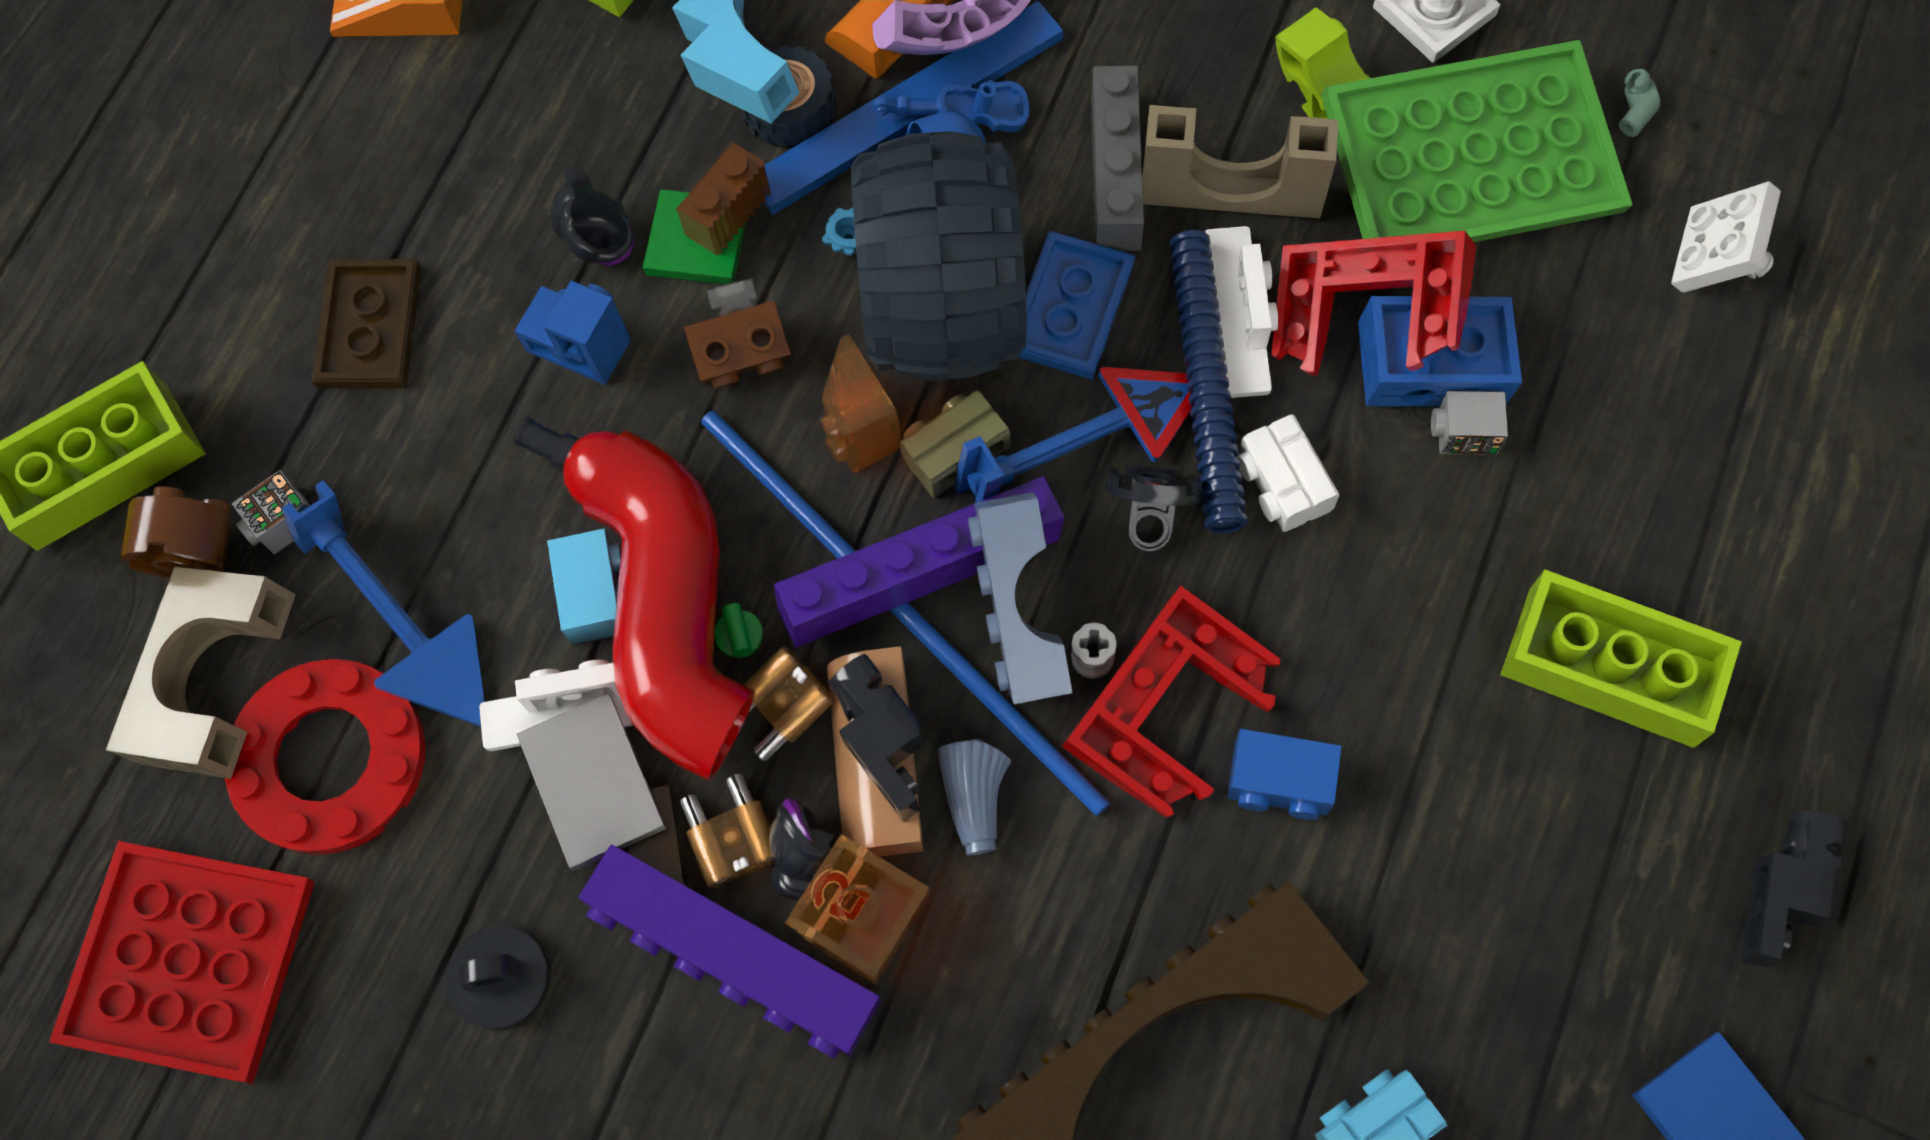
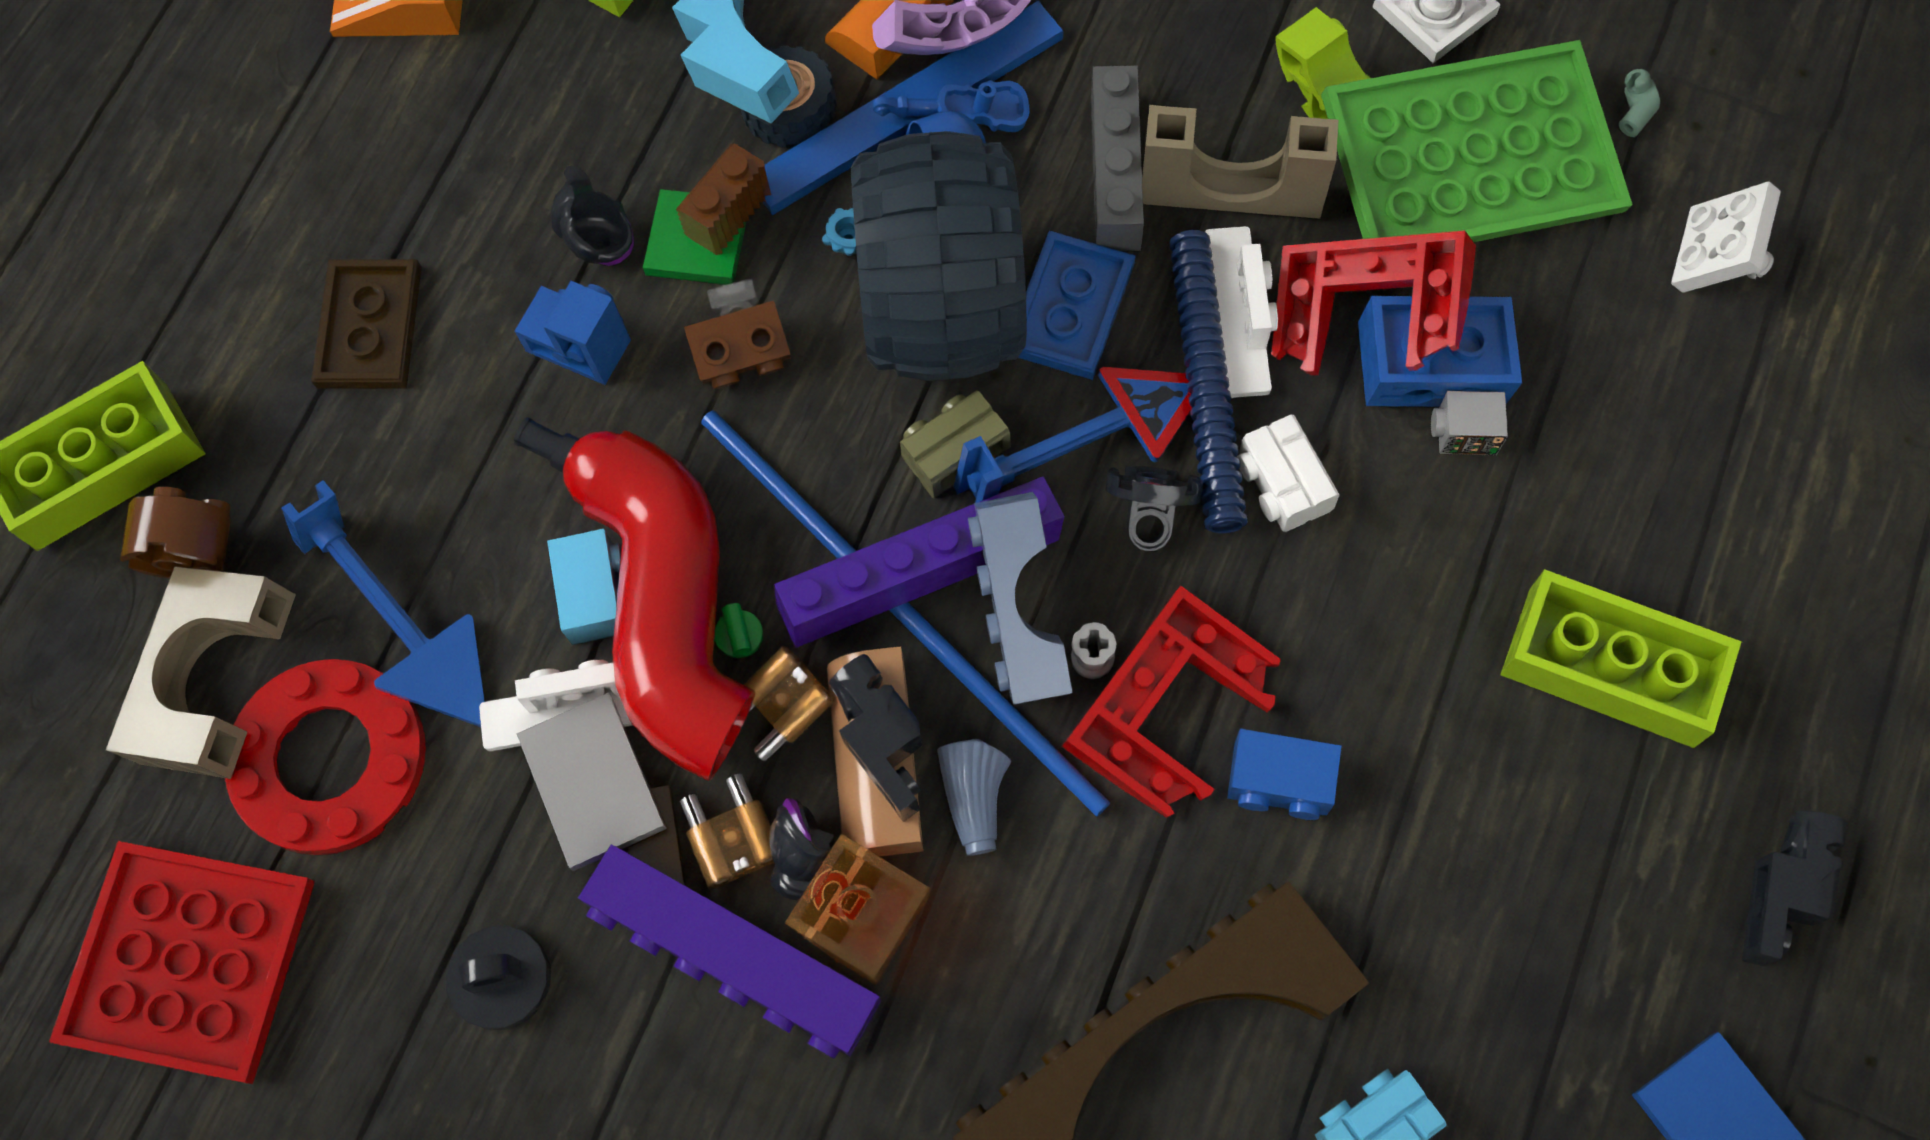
brick [232,470,310,554] -> none
clear orange slope [820,334,901,474] -> none

